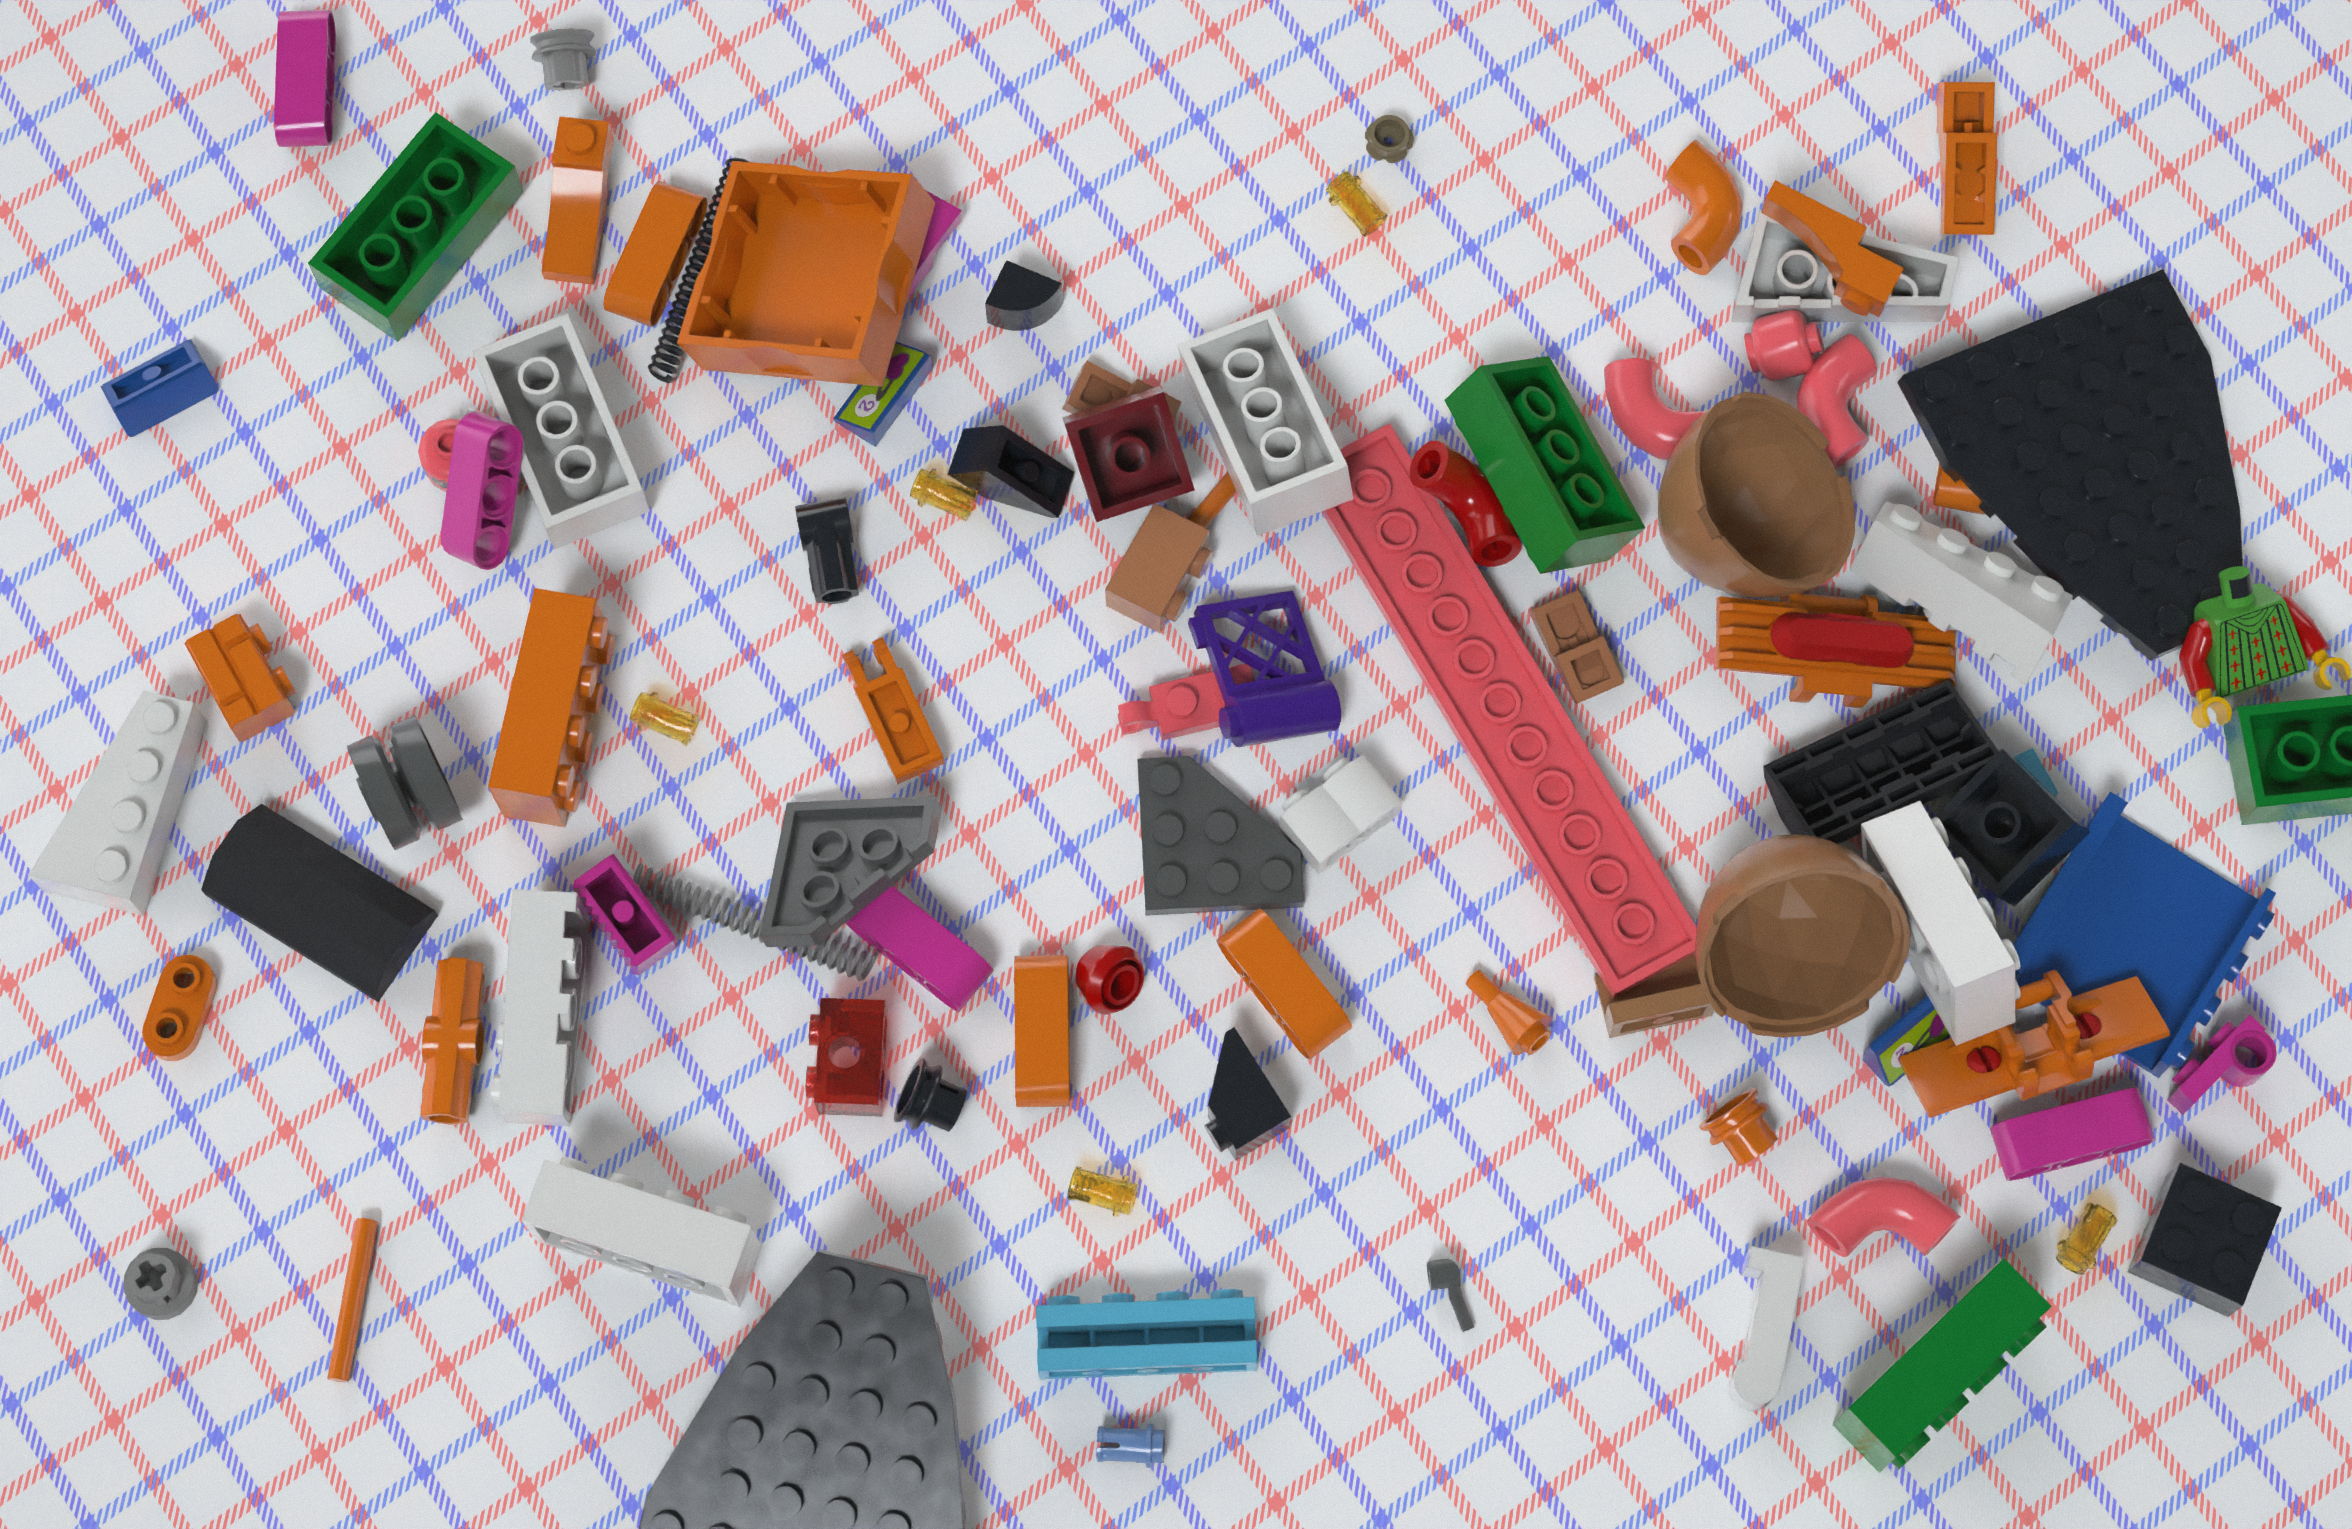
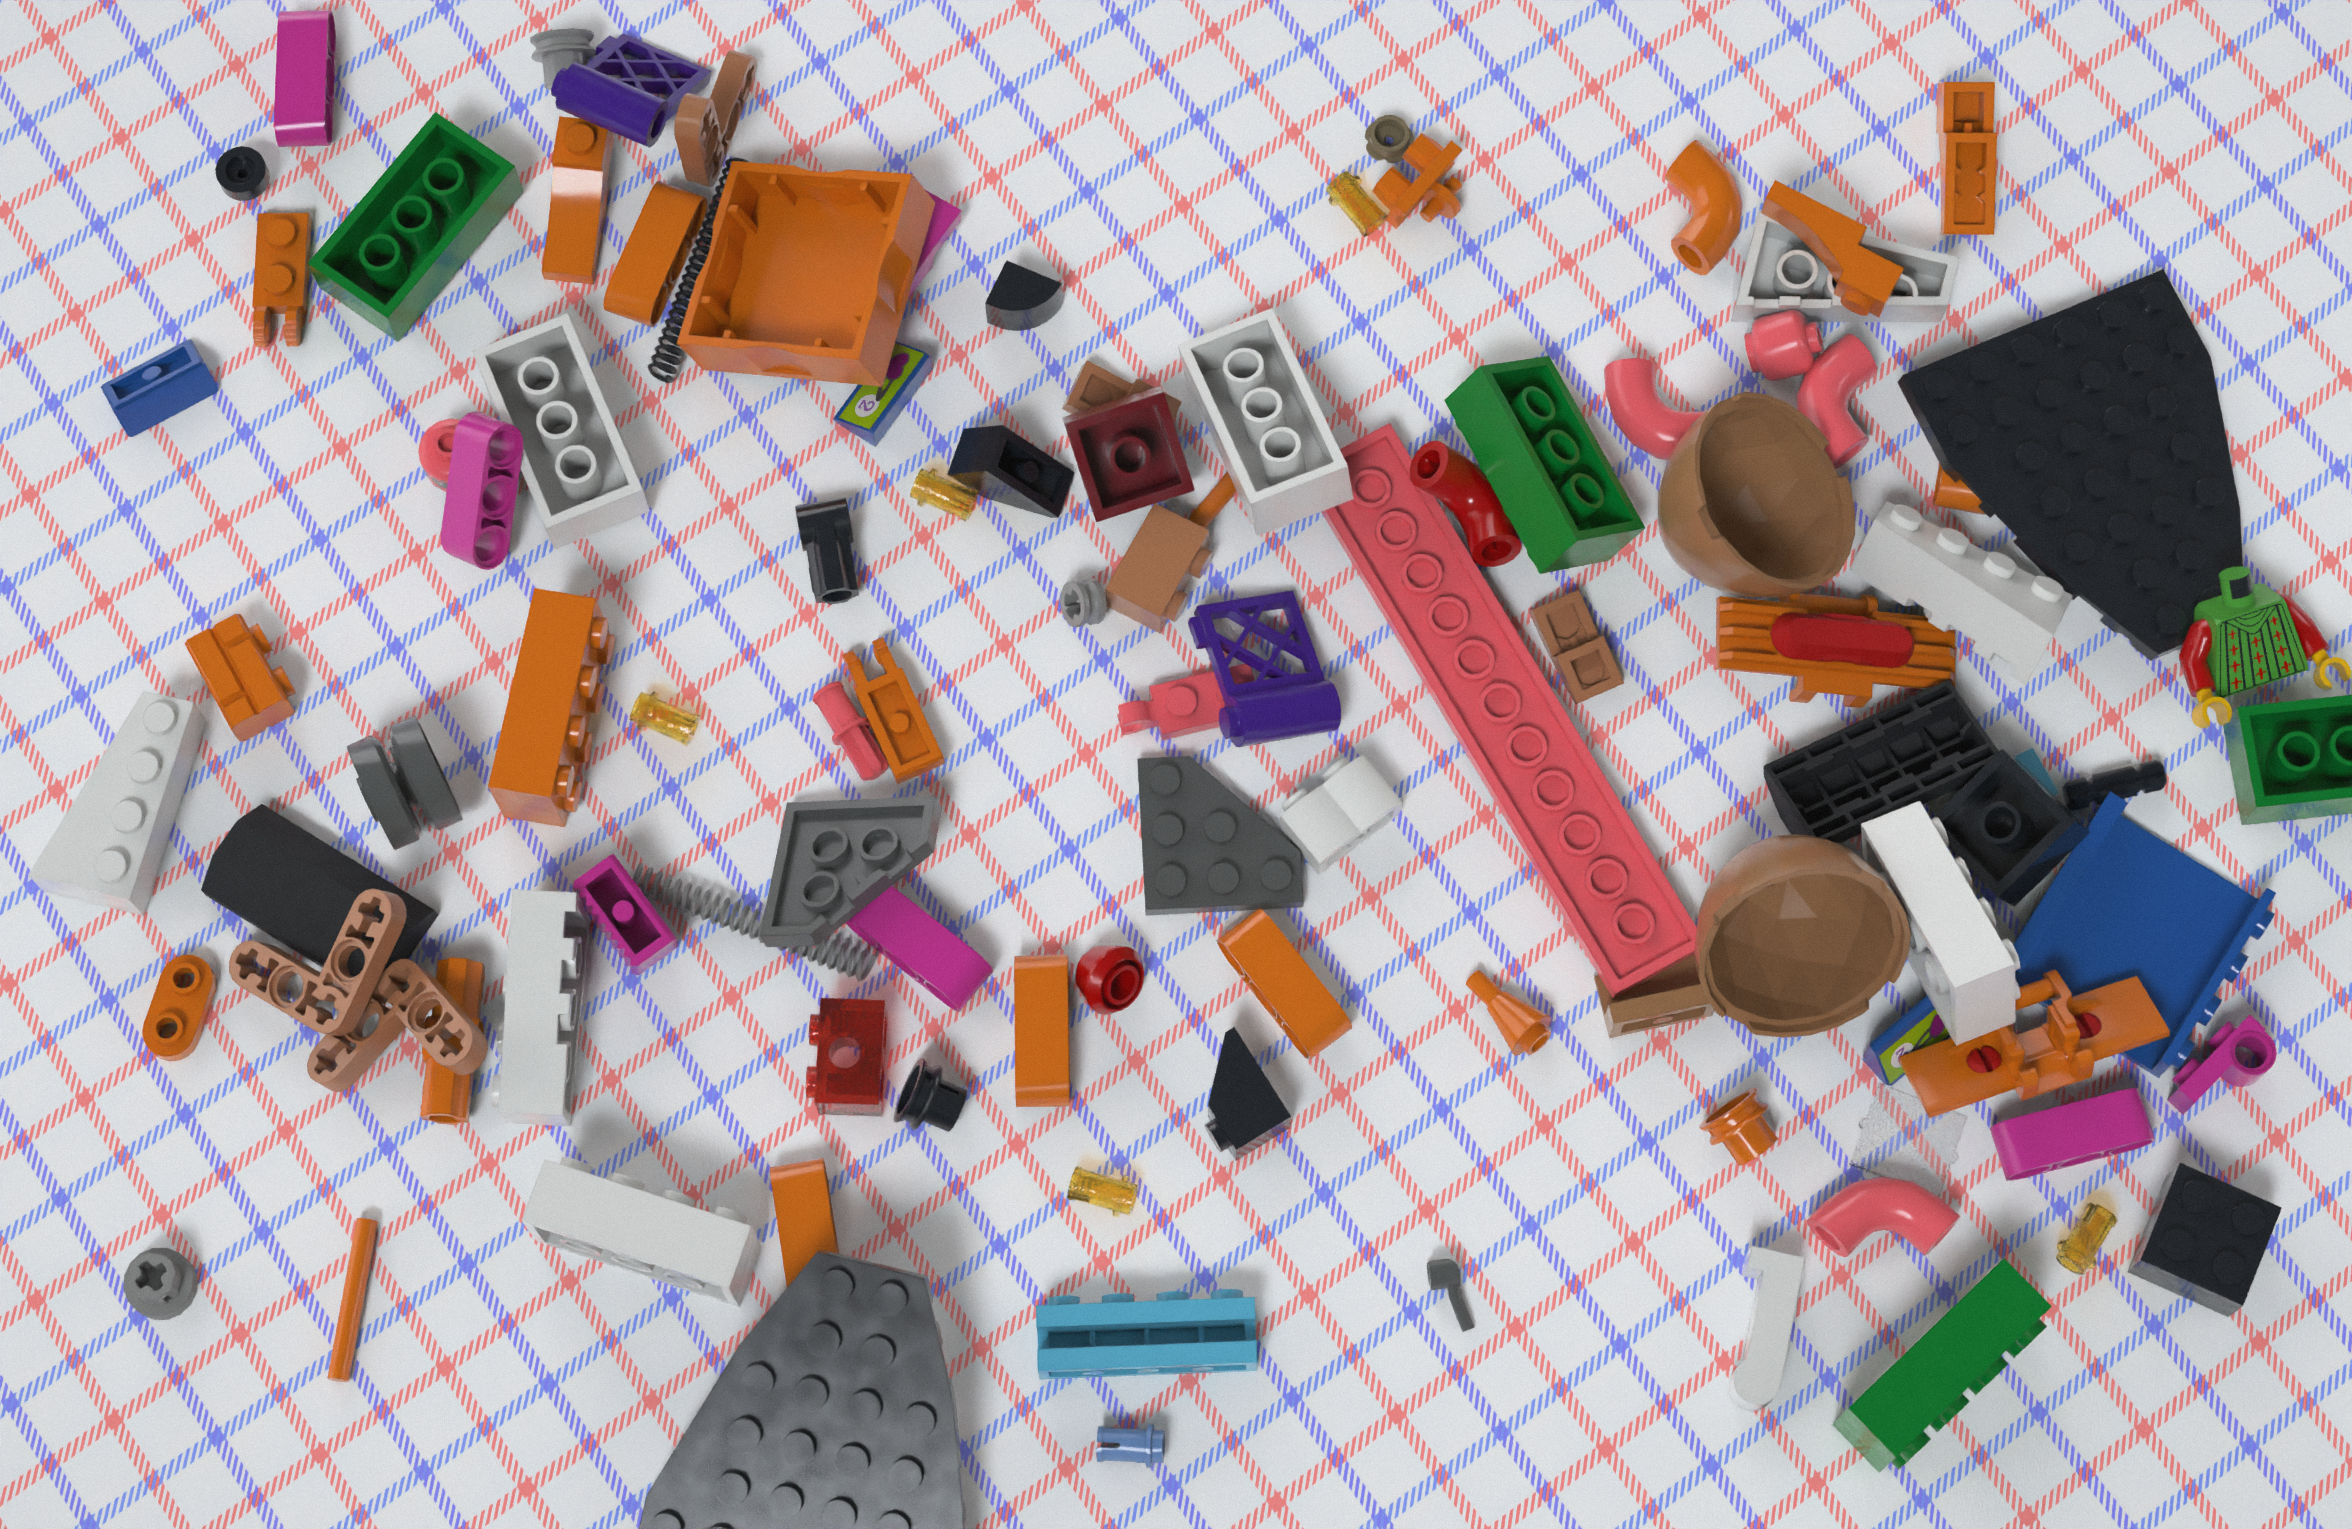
none -> black tile [215,146,270,201]
none -> nougat beam [229,889,407,1036]
none -> orange hinge [252,213,312,347]
none -> nougat beam [307,959,488,1092]
none -> dark purple piece [551,34,712,148]
none -> nougat beam [674,50,757,187]
none -> orange beam [770,1158,839,1287]
none -> coral axle [812,681,888,781]
none -> light grey bush [1060,578,1107,627]
none -> orange hips [1372,133,1462,229]
none -> clear piece [1849,1082,1968,1197]
none -> black axle [2062,760,2167,811]

